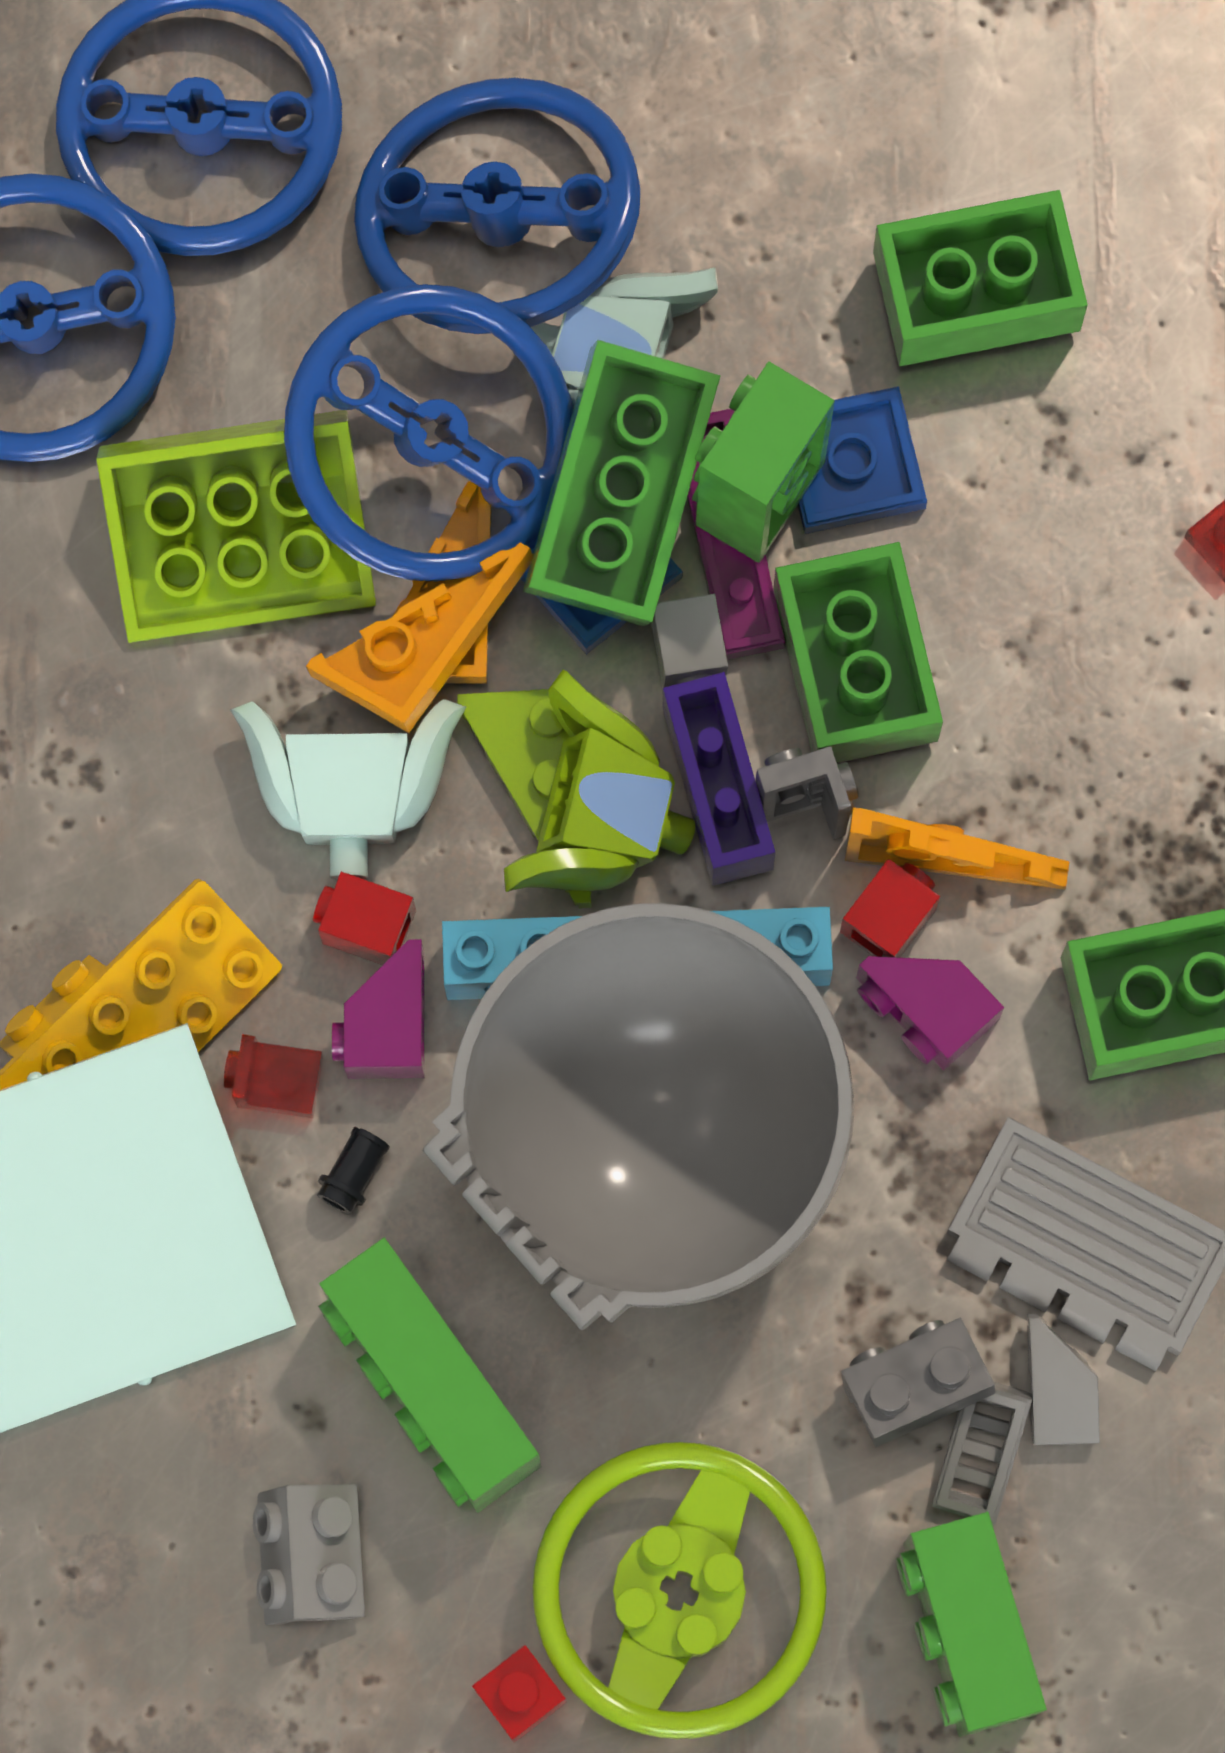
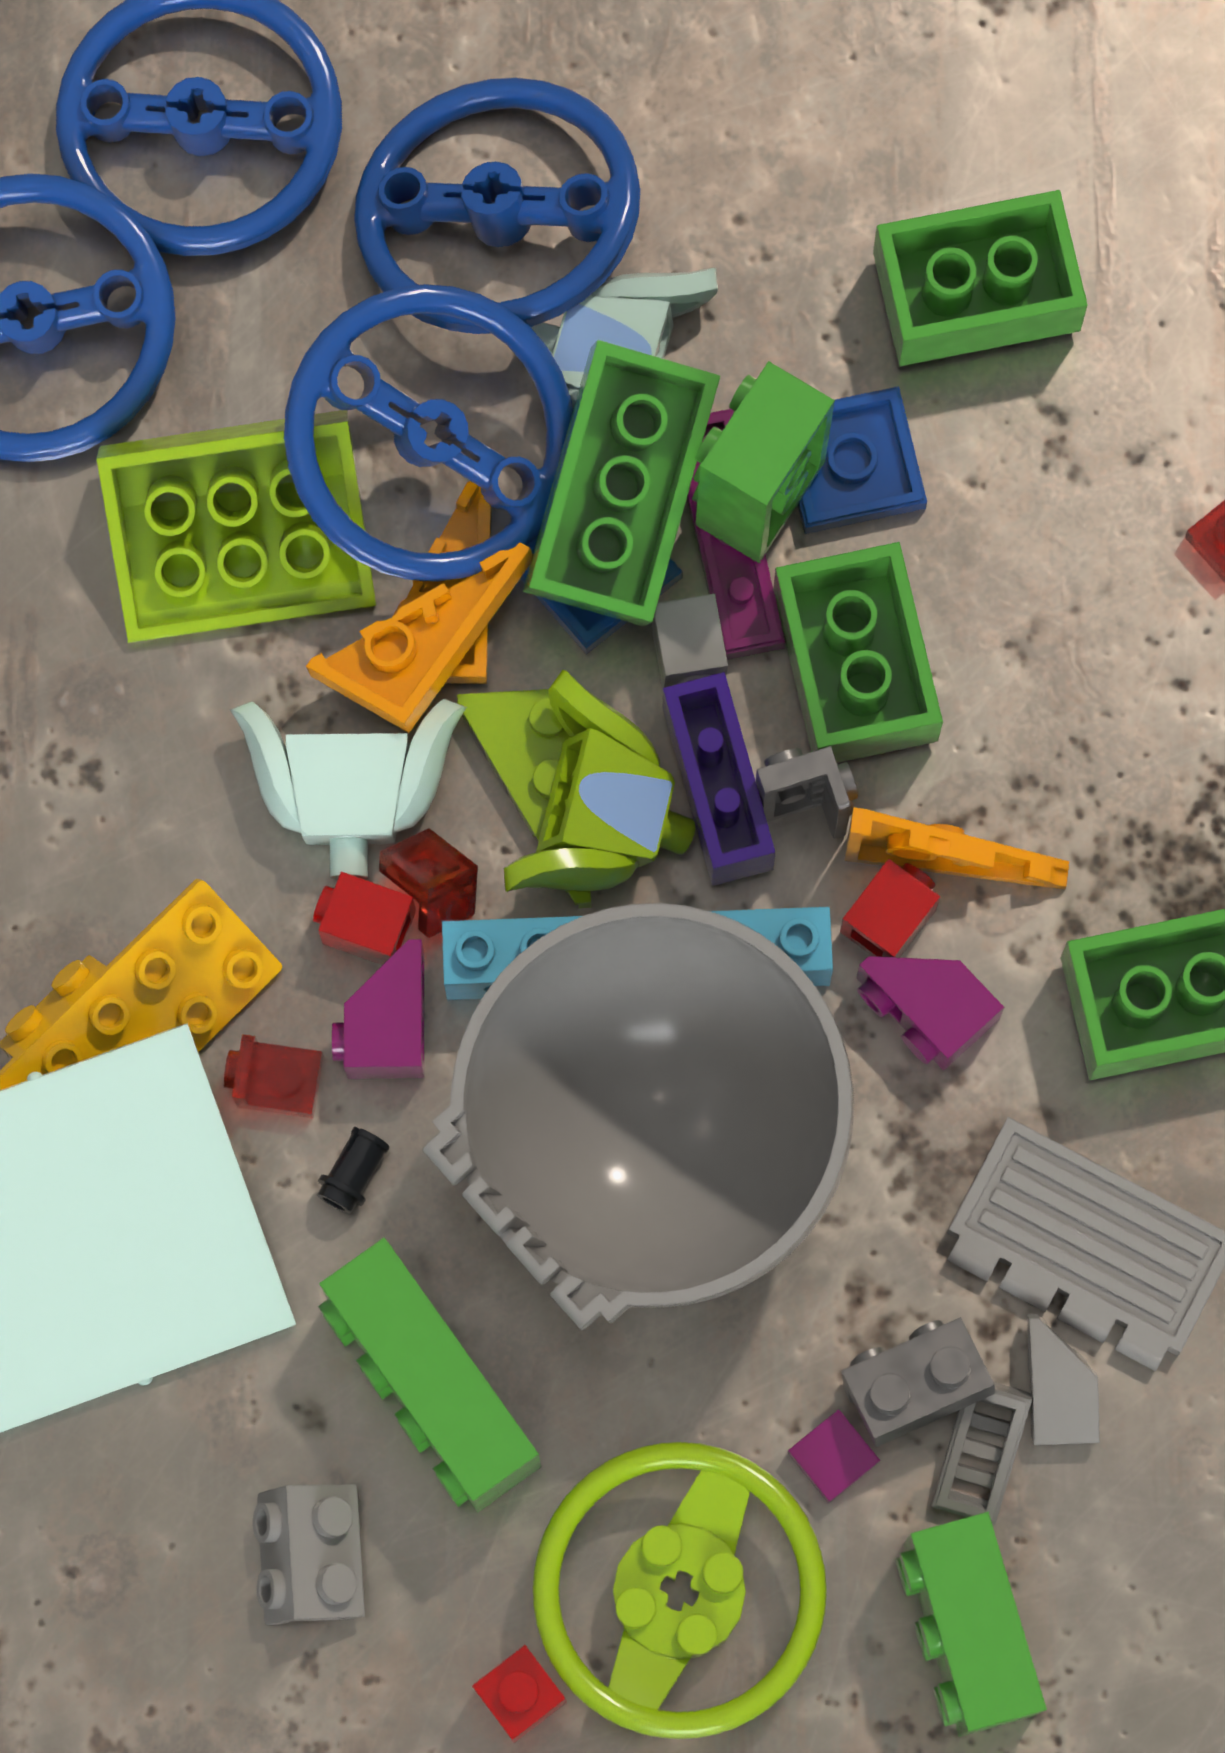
none -> clear red bracket [379,828,478,938]
none -> magenta tile [787,1409,880,1504]

